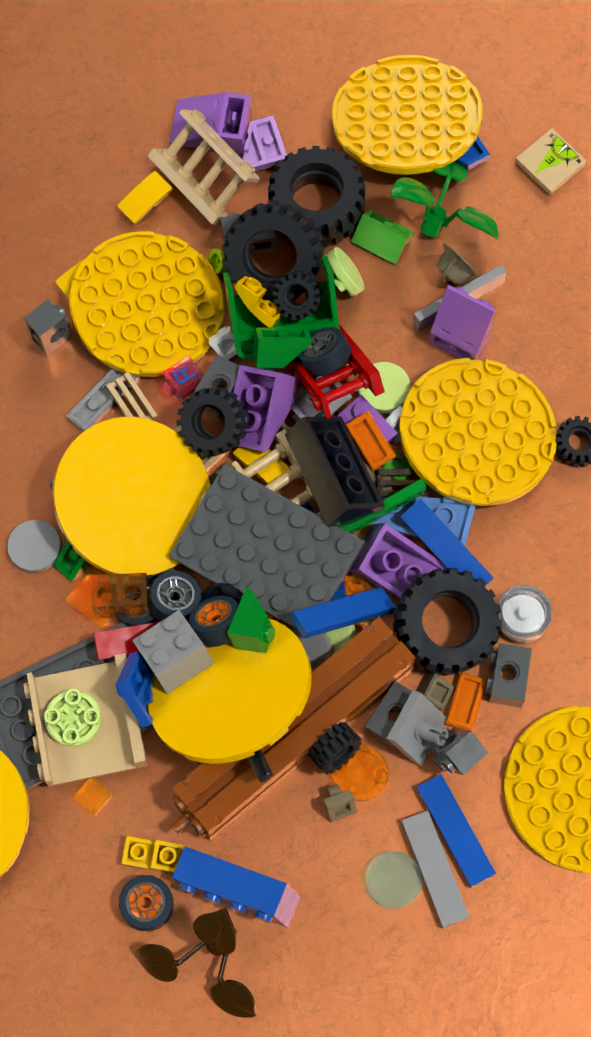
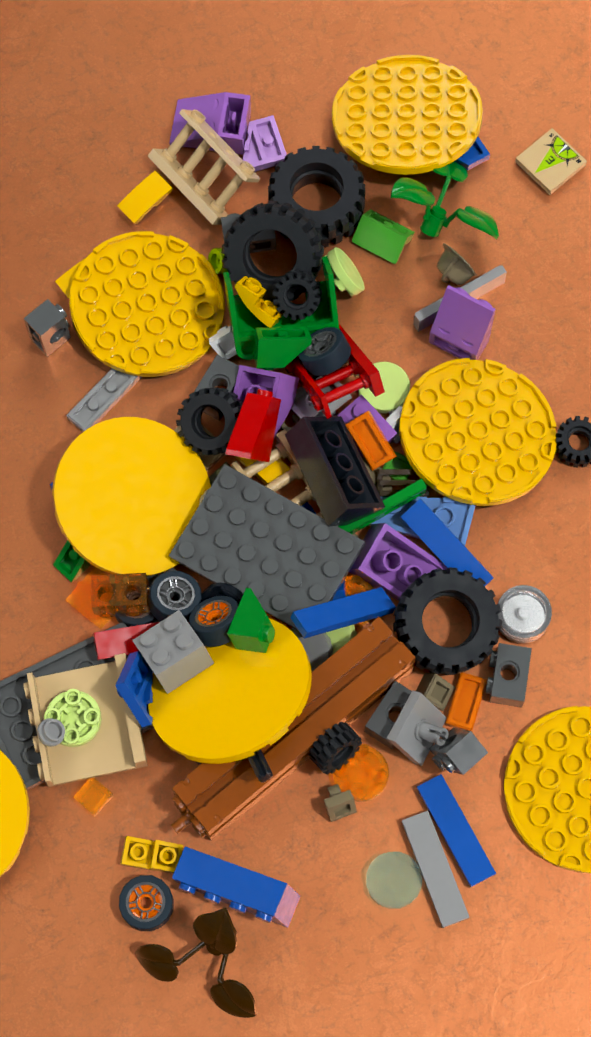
light grey tile [7,520,62,573] -> none
tan tile [106,372,157,420] -> none
clear pink brick [163,356,204,402] -> none
none -> light grey plate [37,718,65,747]
none -> red slope [225,389,281,463]

